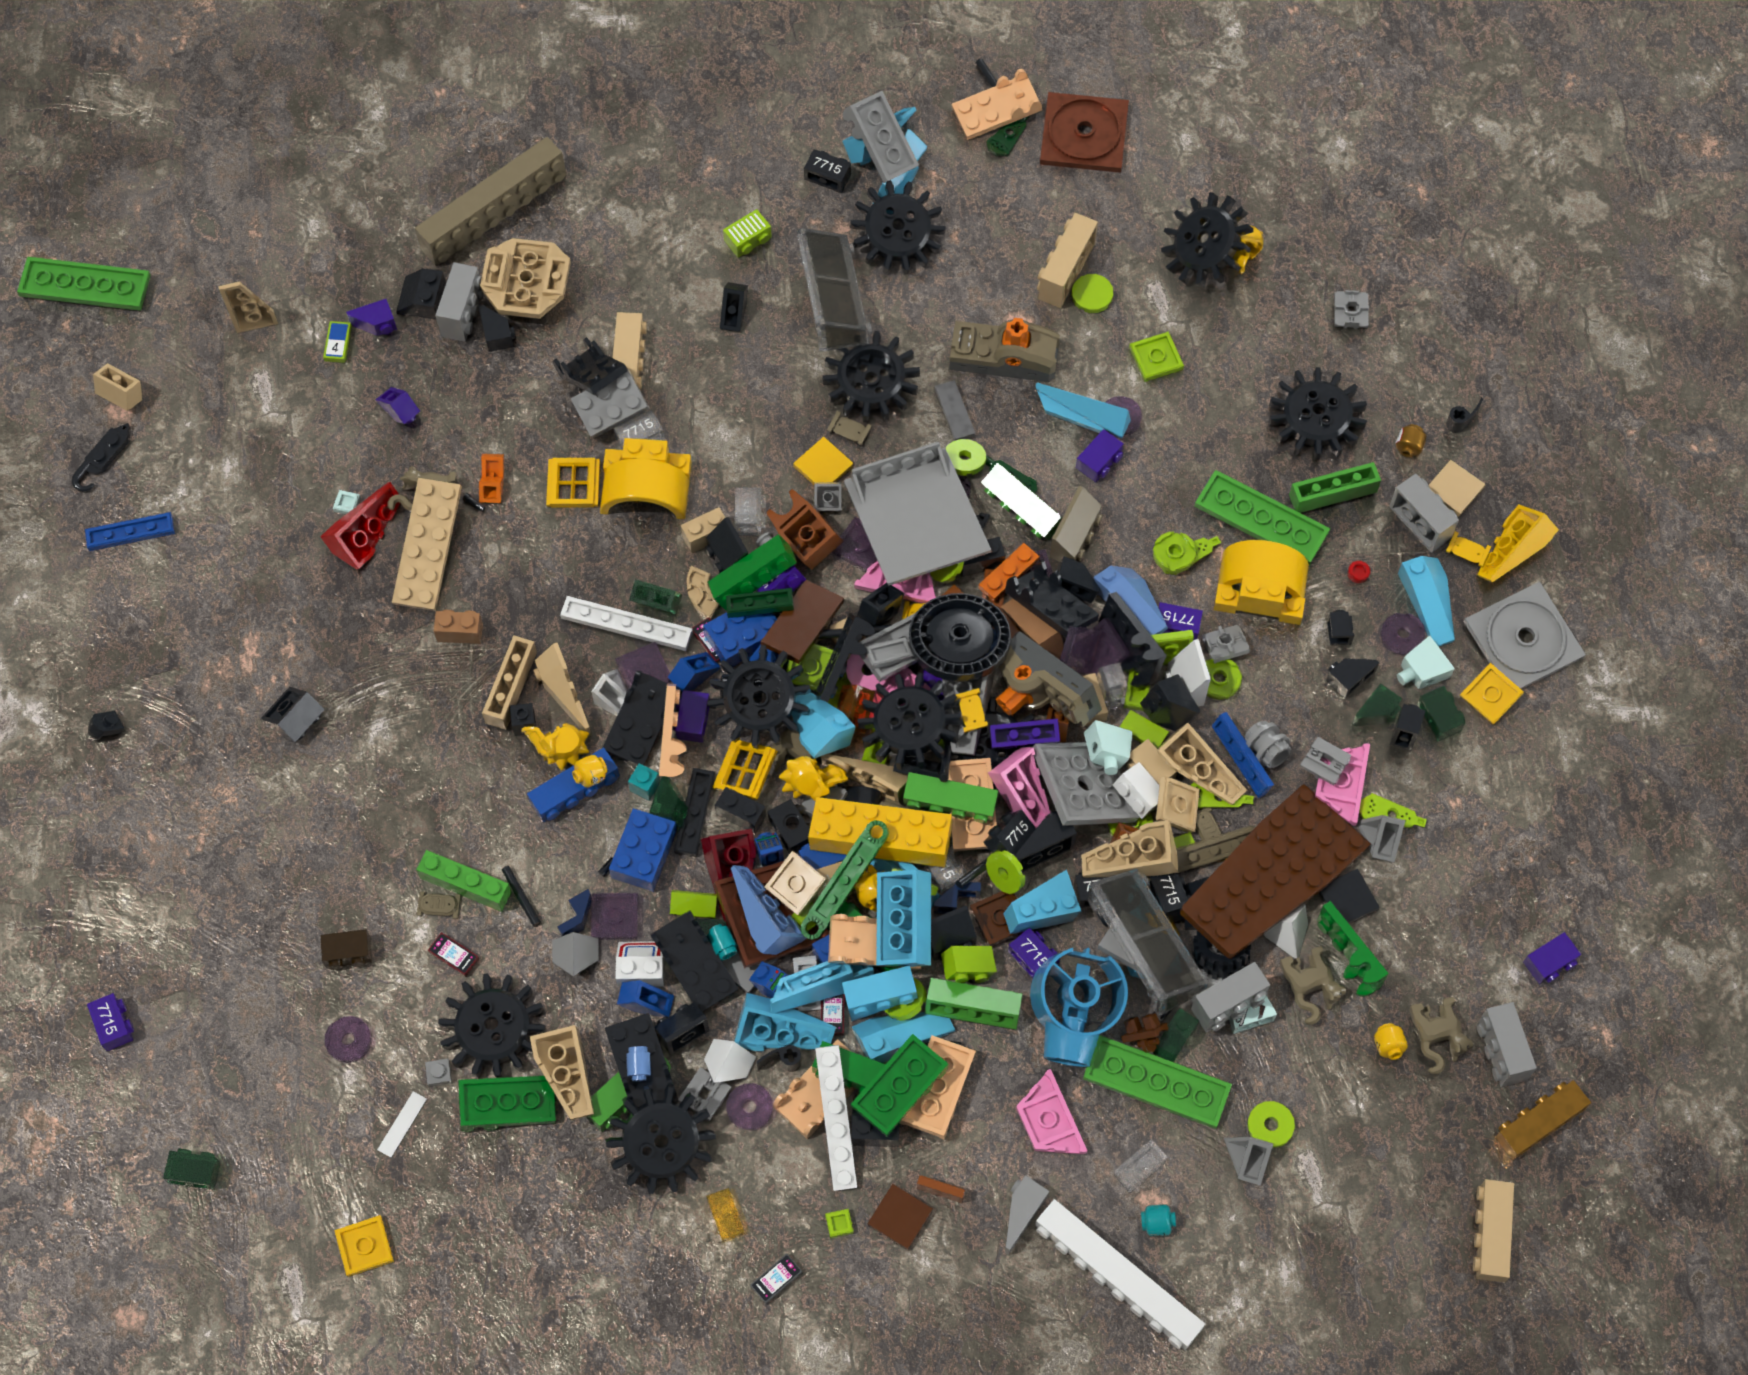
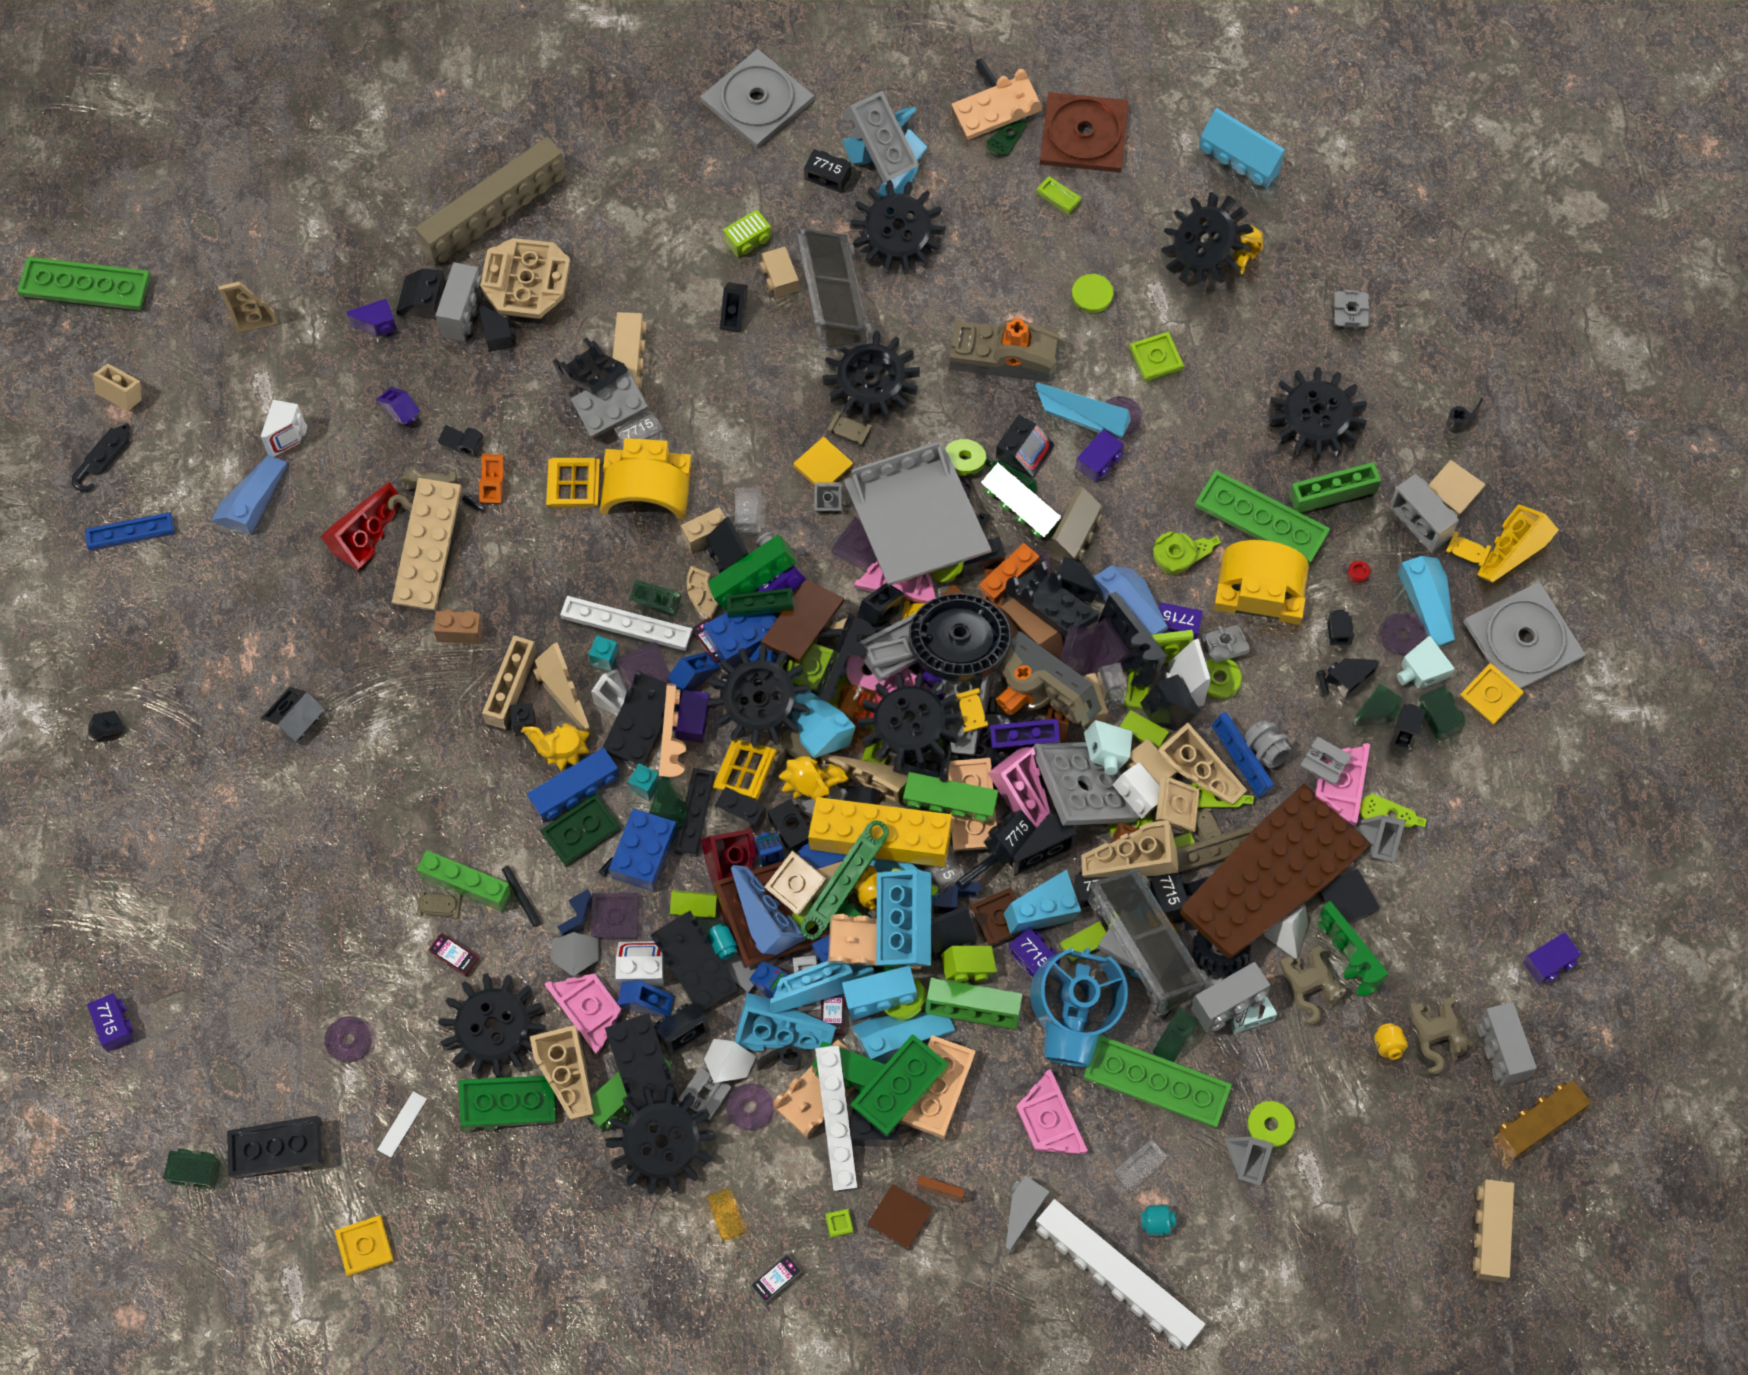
dark brown brick [320,929,372,970] -> none
tile [323,321,352,363] -> none
light aqua tile [333,490,361,515] -> none
light grey plate [425,1059,452,1087] -> none
yellow head [572,755,607,788] -> none
medium blue brick [626,1046,651,1082] -> none
dark orange brick [766,489,844,570] -> none
flat silver tile [935,380,975,441] -> none
lime tile [986,850,1026,894] -> none
tan brick [1037,213,1098,308] -> none
reddish brown hips [1121,1013,1169,1053] -> none
pearl gold head [1396,424,1426,458] -> none
none -> medium blue wedge [211,455,288,536]
none -> black hinge [227,1116,324,1179]
none -> white slope [261,400,307,457]
none -> black panel [438,425,484,456]
none -> dark green tile [540,793,622,868]
none -> bright pink wing [545,974,622,1055]
none -> teal brick [588,635,619,671]
none -> light grey piece [700,49,814,149]
none -> tan brick [759,247,799,298]
none -> black slope [996,414,1054,478]
none -> lime tile [1036,176,1081,215]
none -> lime tile [1060,921,1107,964]
none -> medium azure slope [1199,108,1285,189]
none -> black piece [1316,670,1330,695]

